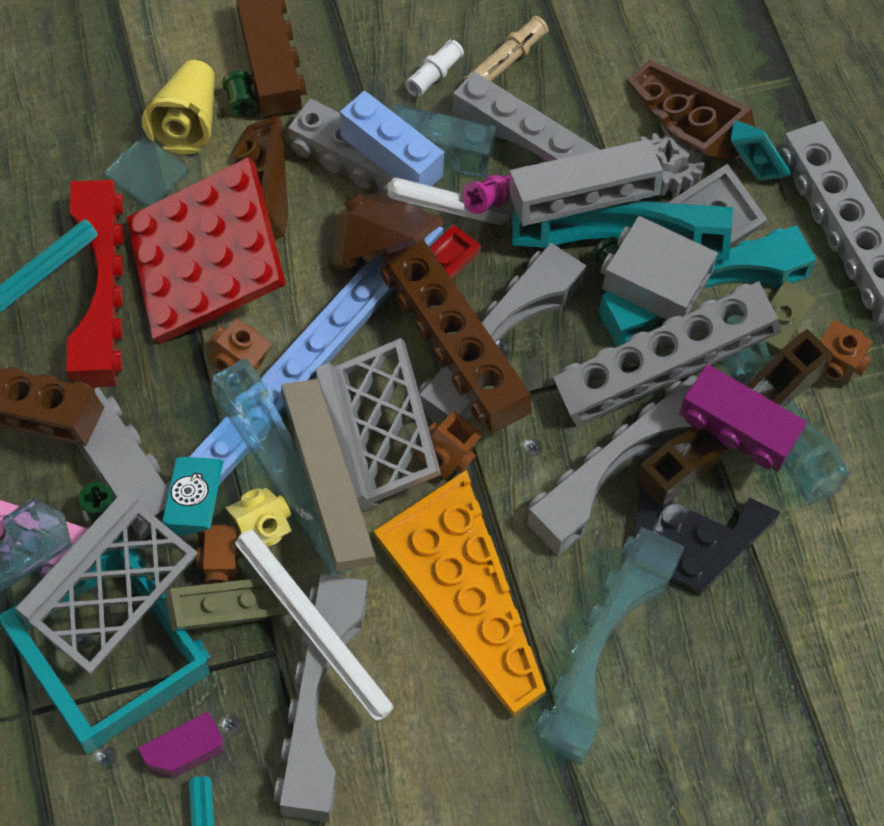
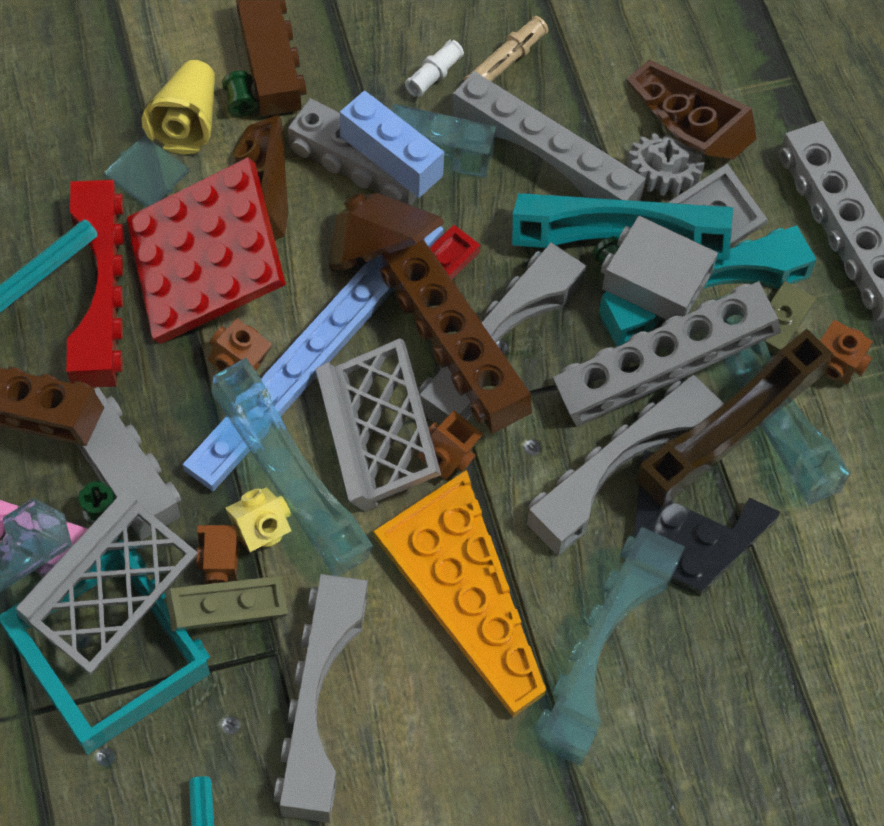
magenta piece [138,711,224,778] -> none
teal slope [162,457,224,537] -> none
white axle [236,530,393,721] -> none
dark tan tile [281,379,376,571] -> none
white axle [386,177,510,225] -> none
dark pink pin [462,174,510,214] -> none
light grey brick [510,139,663,226] -> none
magenta brick [679,364,808,472] -> none
teal slope [731,121,790,181] -> none

